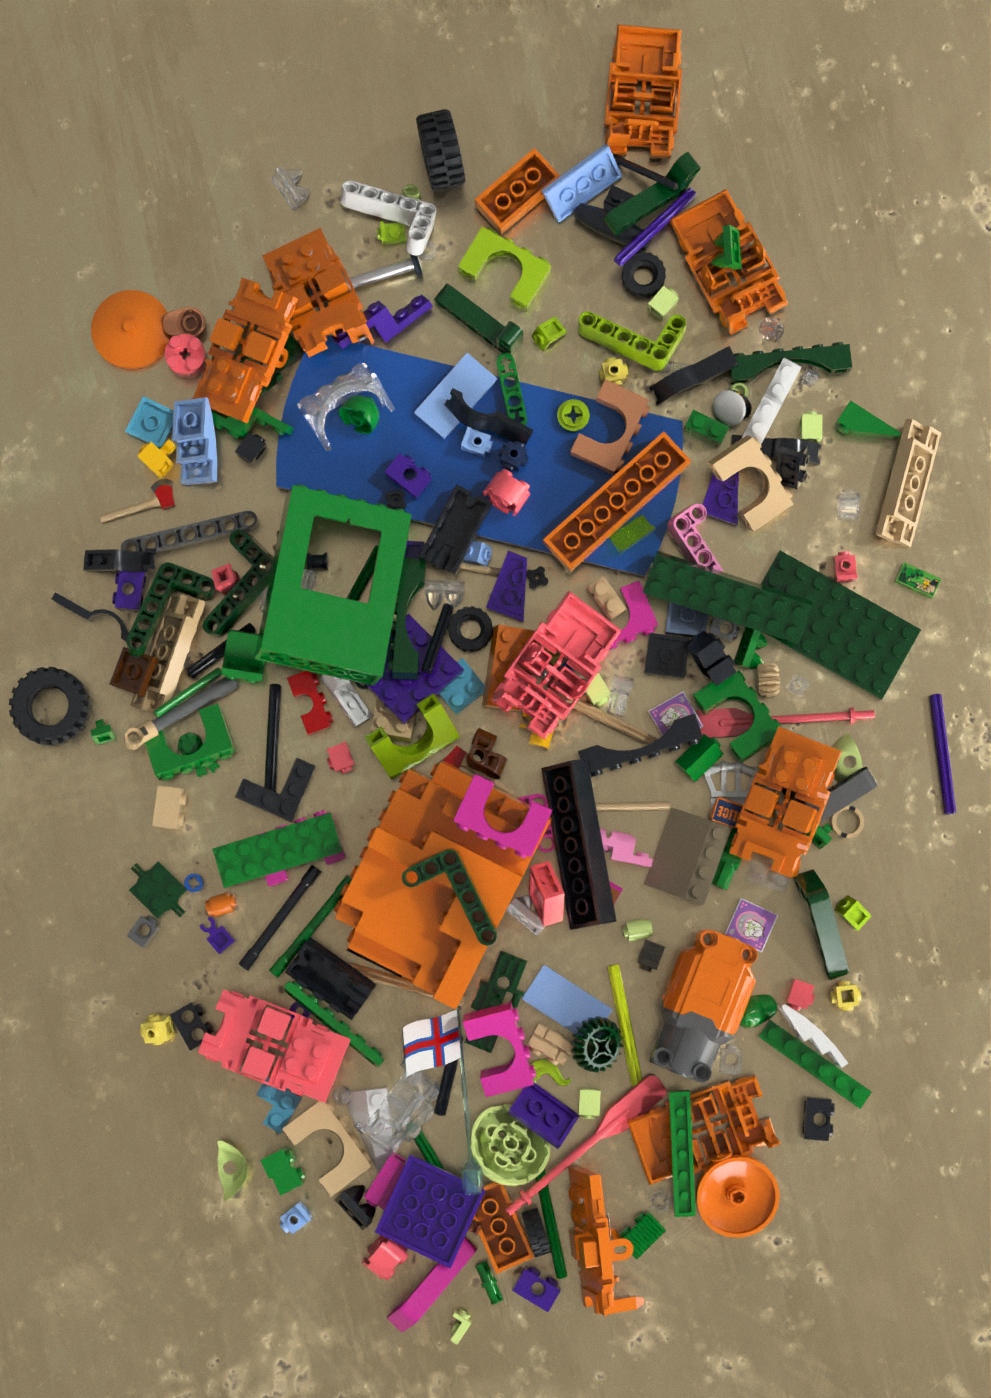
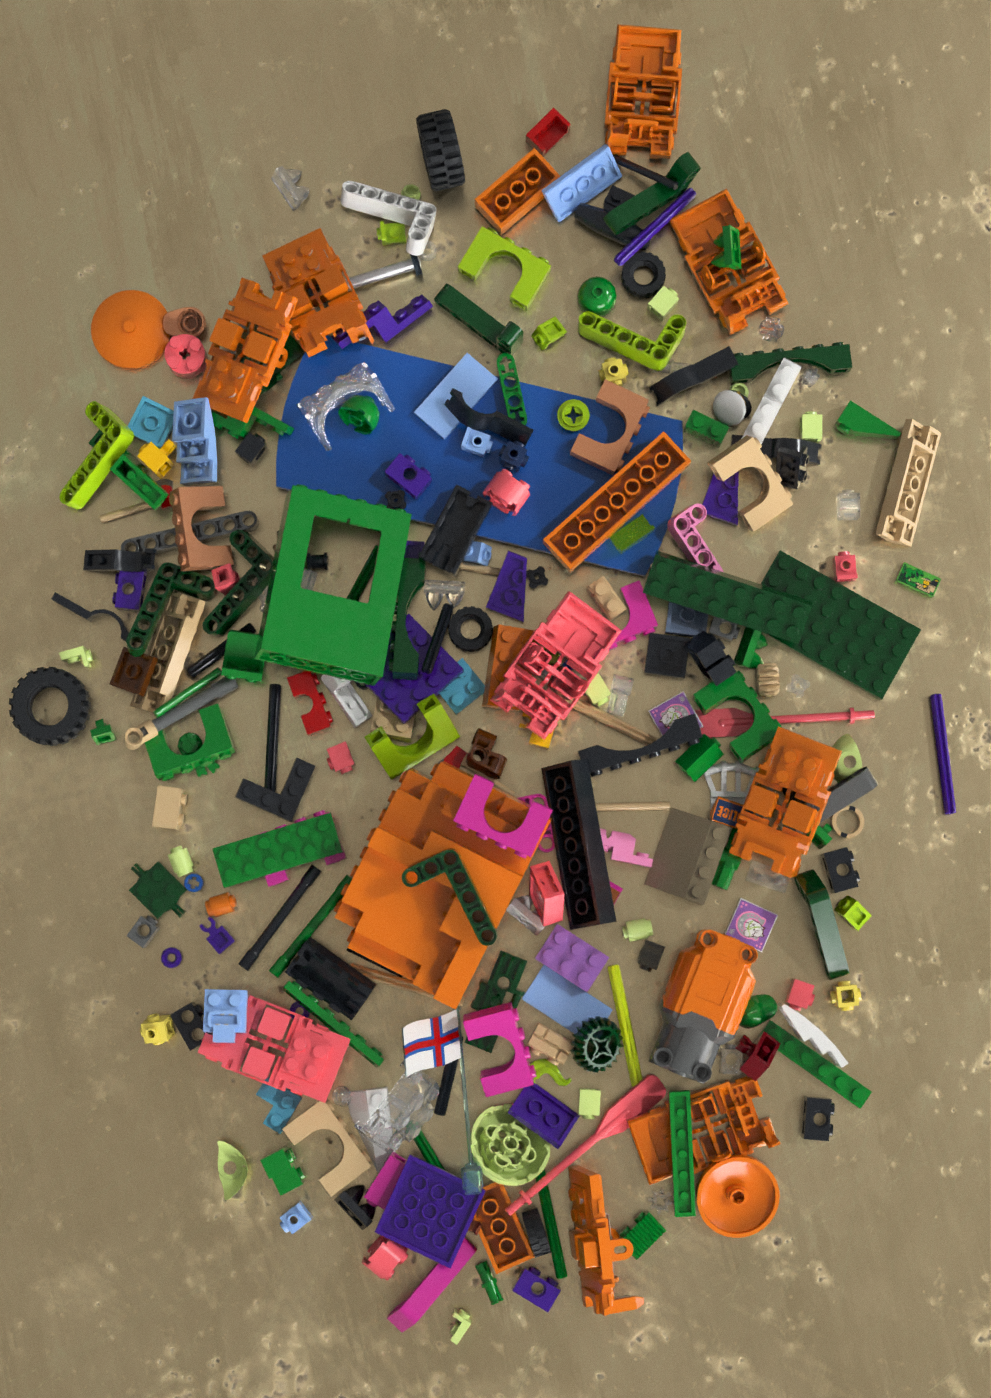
none -> lime beam [59,401,134,510]
none -> yellowish green bracket [59,646,93,668]
none -> green bracket [89,429,169,510]
none -> dark purple plate [161,947,182,968]
none -> yellowish green brick [168,846,194,877]
none -> nougat arch [169,486,234,571]
none -> light blue piece [203,989,248,1043]
none -> red panel [525,107,571,157]
none -> medium lavender brick [535,924,609,992]
none -> green cylinder [577,276,617,317]
none -> dark red brick [735,1031,781,1081]
none -> black brick [821,847,860,893]

